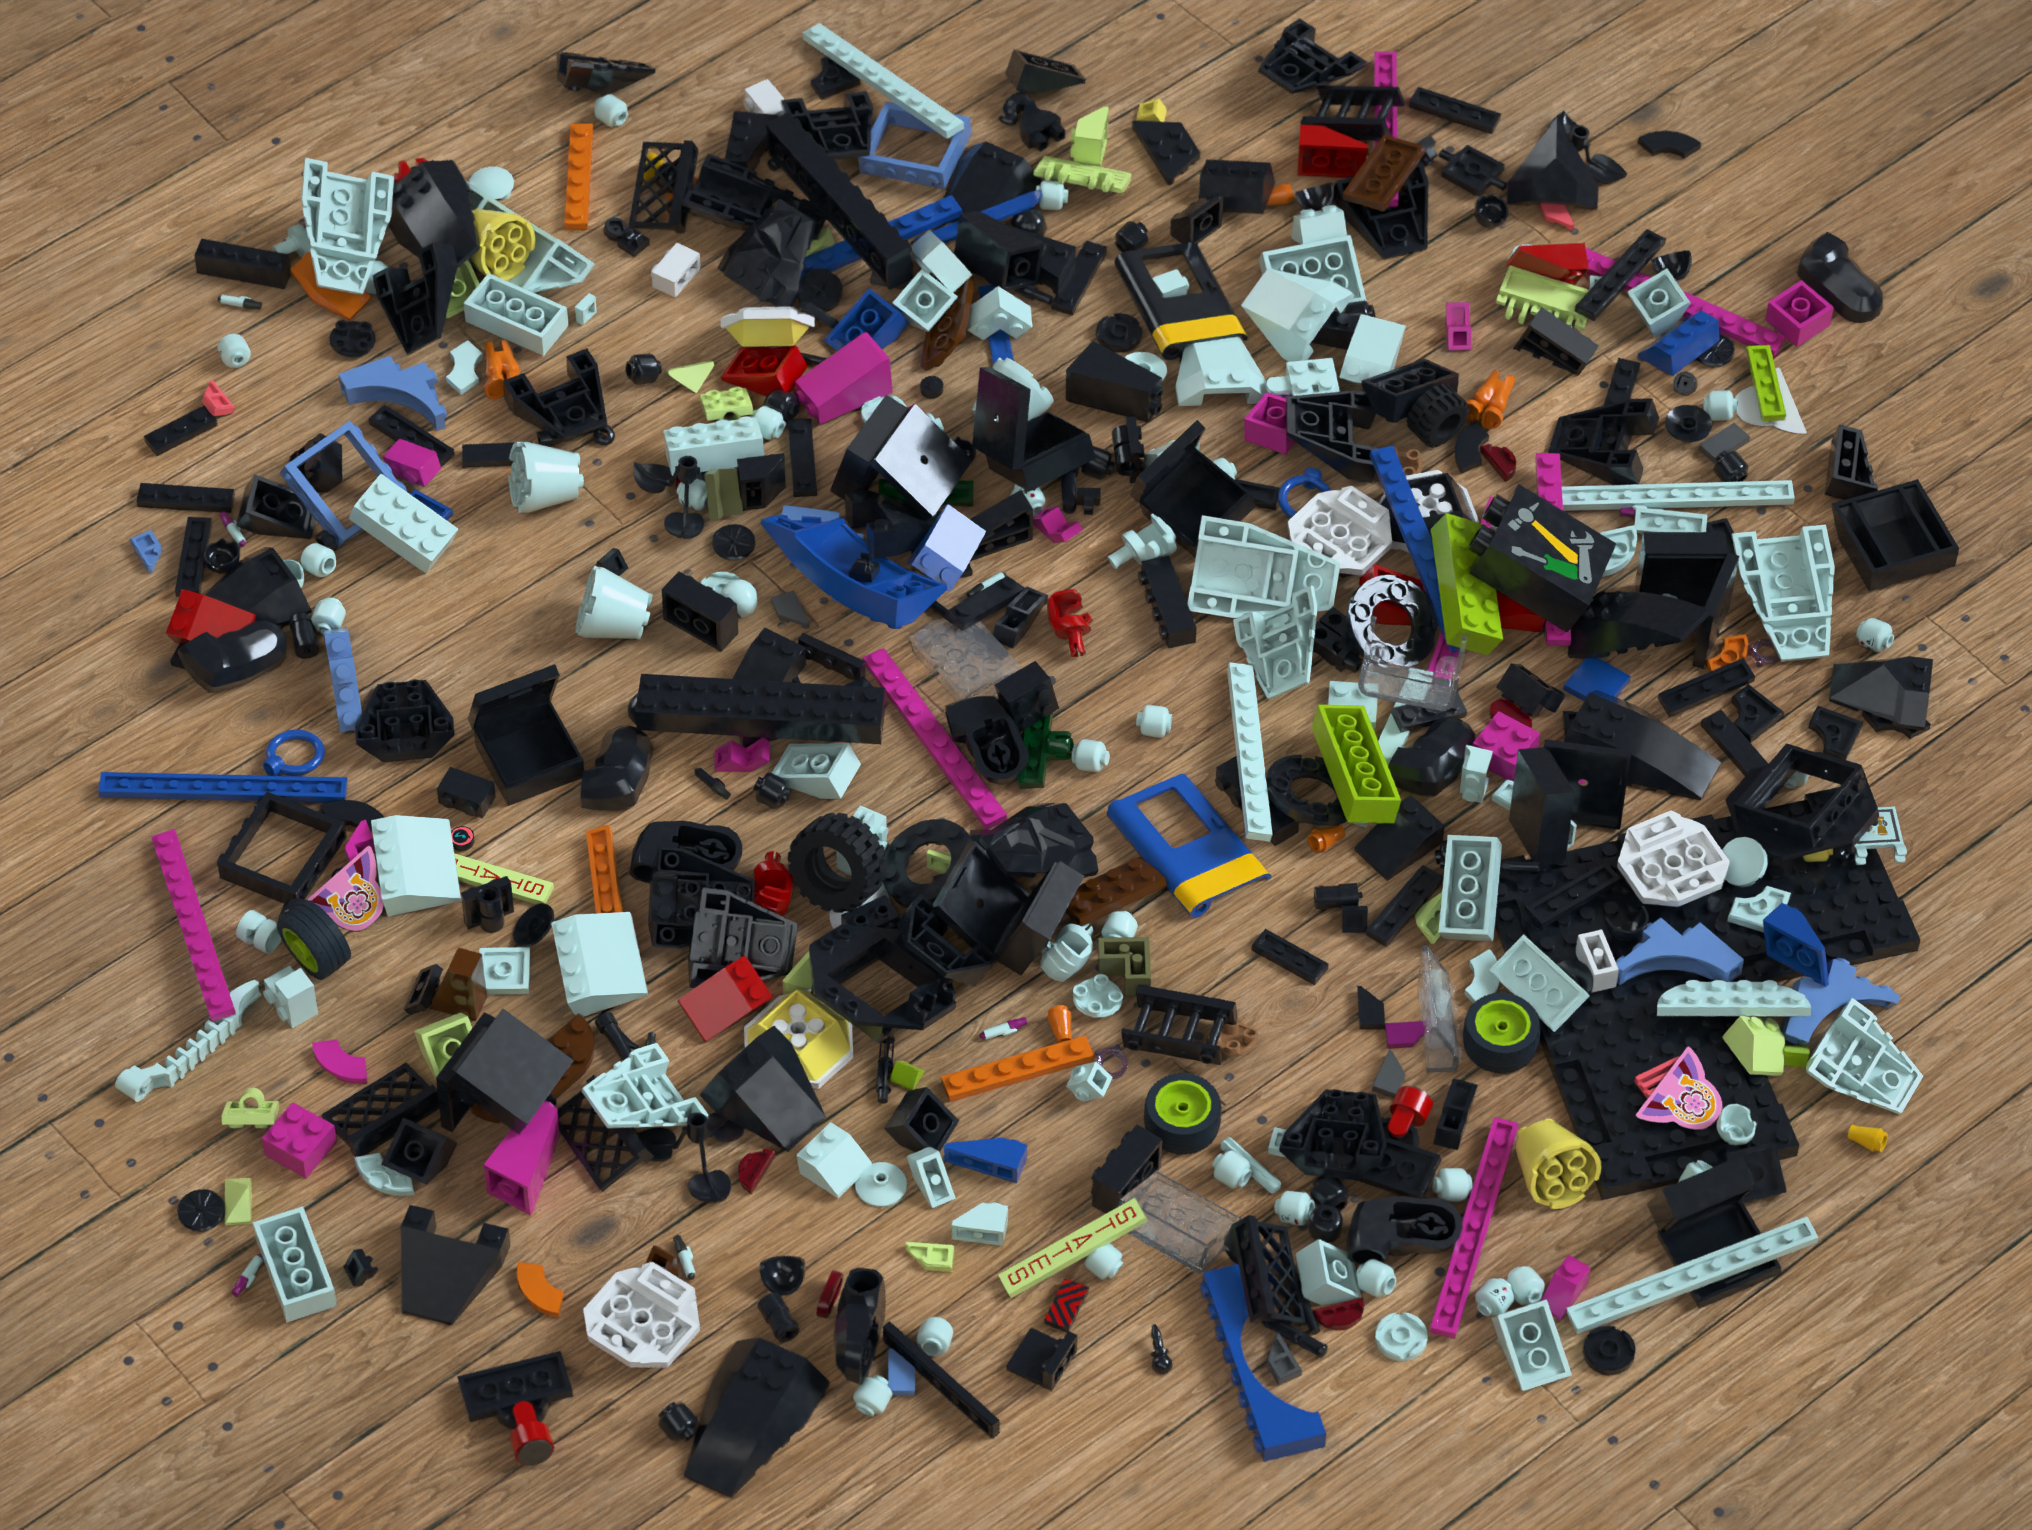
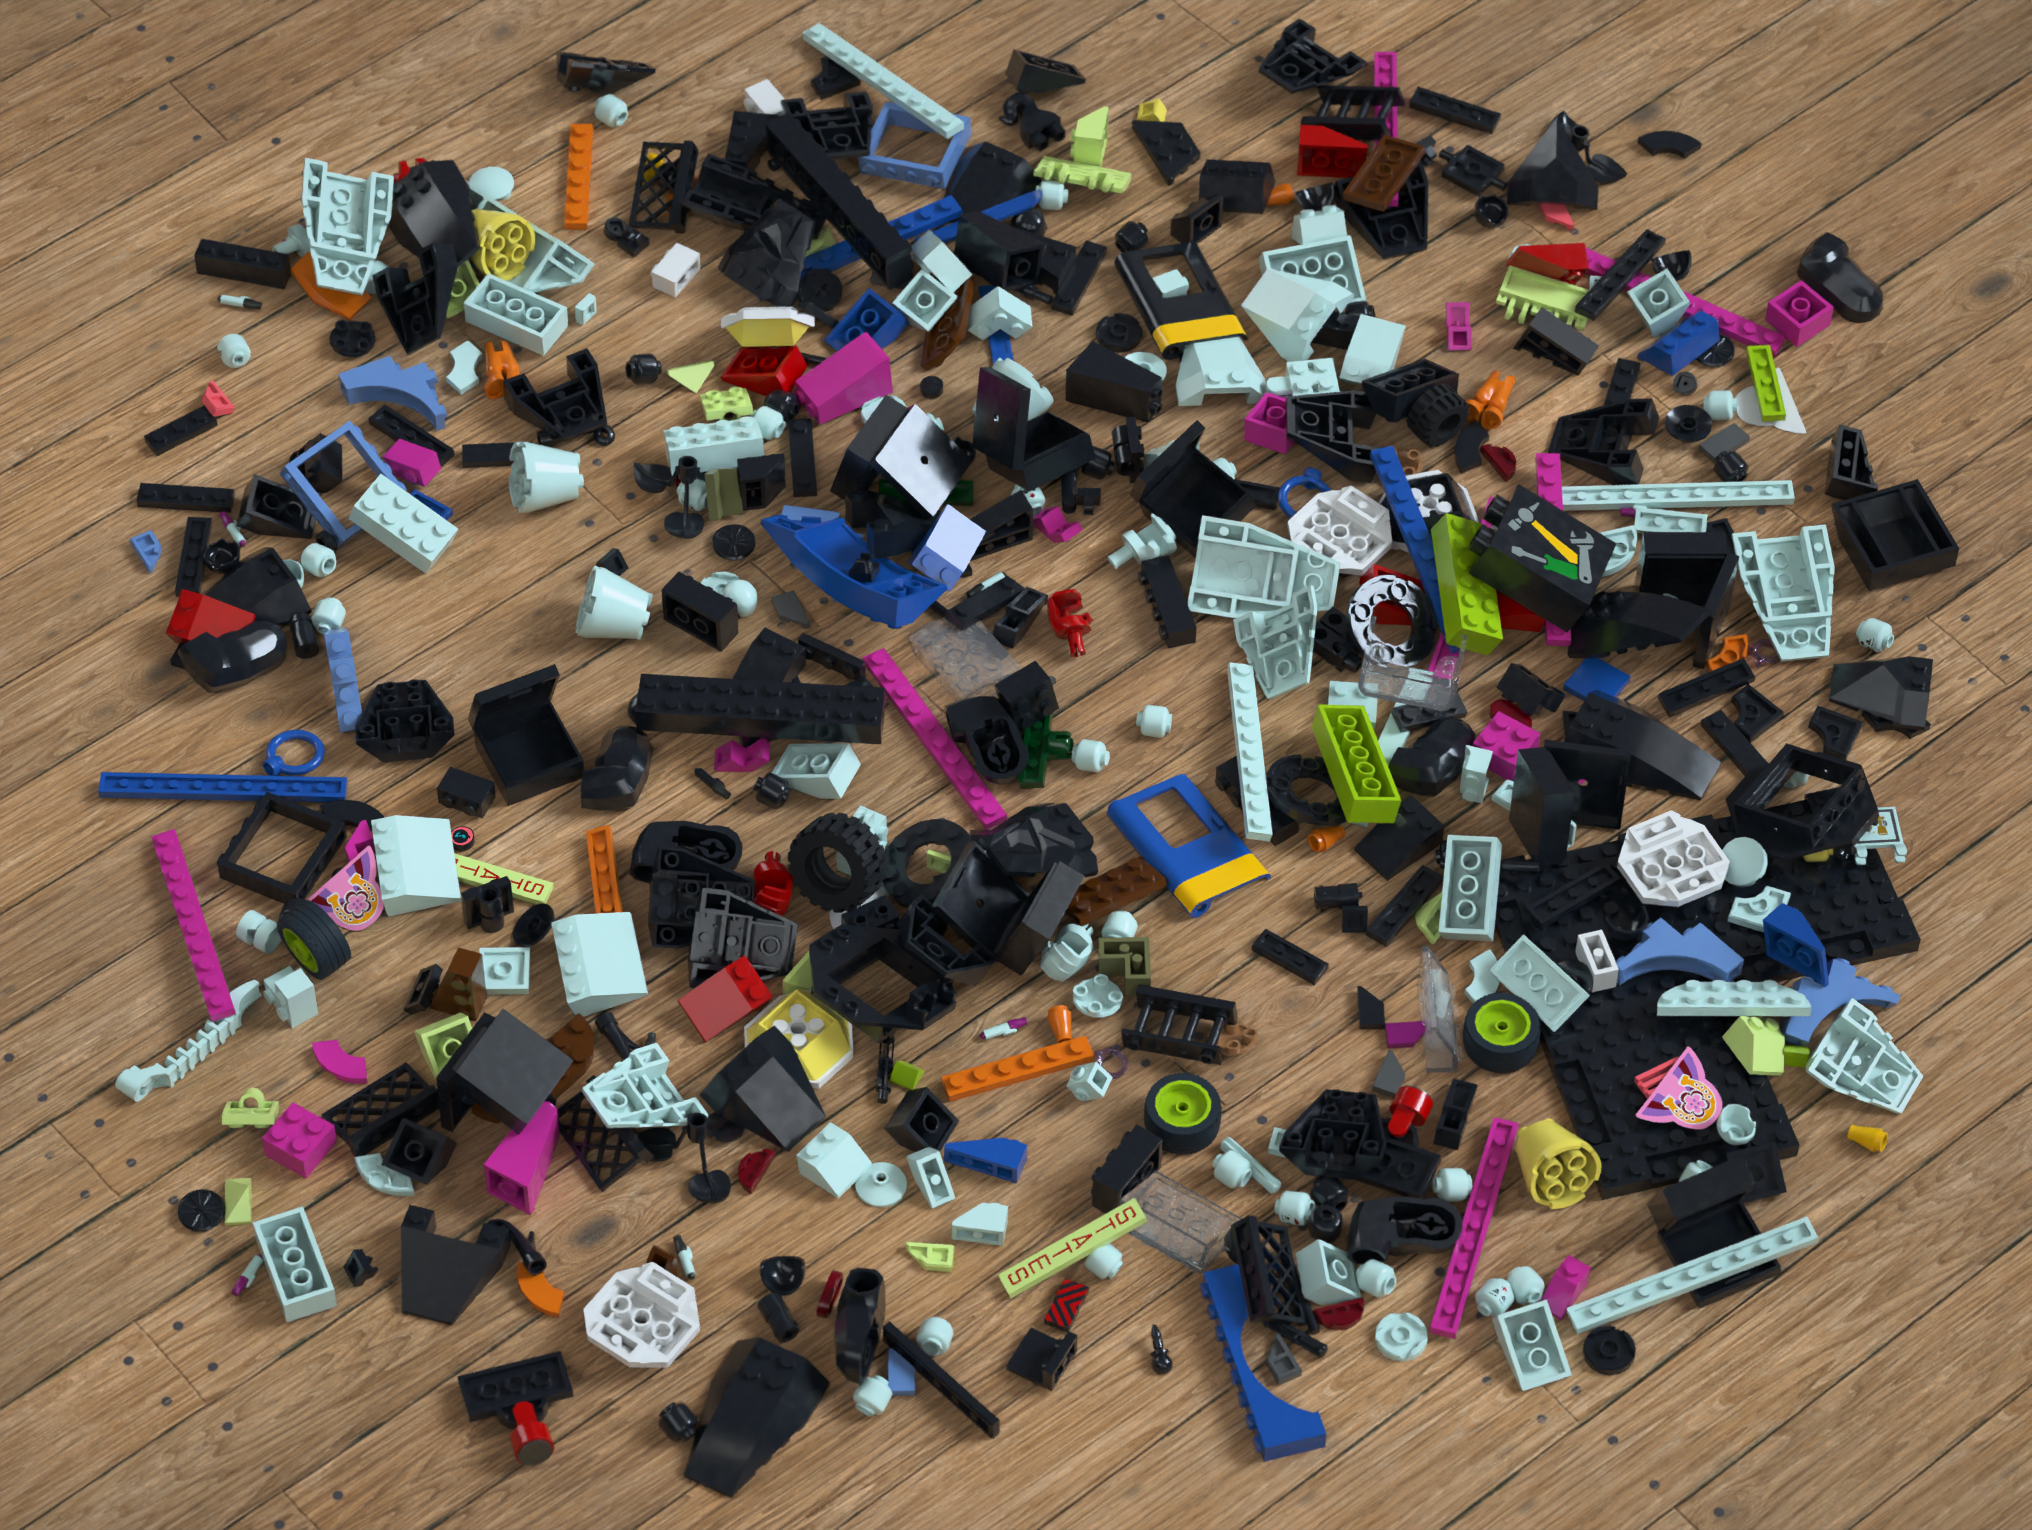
none -> black plant [487,1219,547,1275]

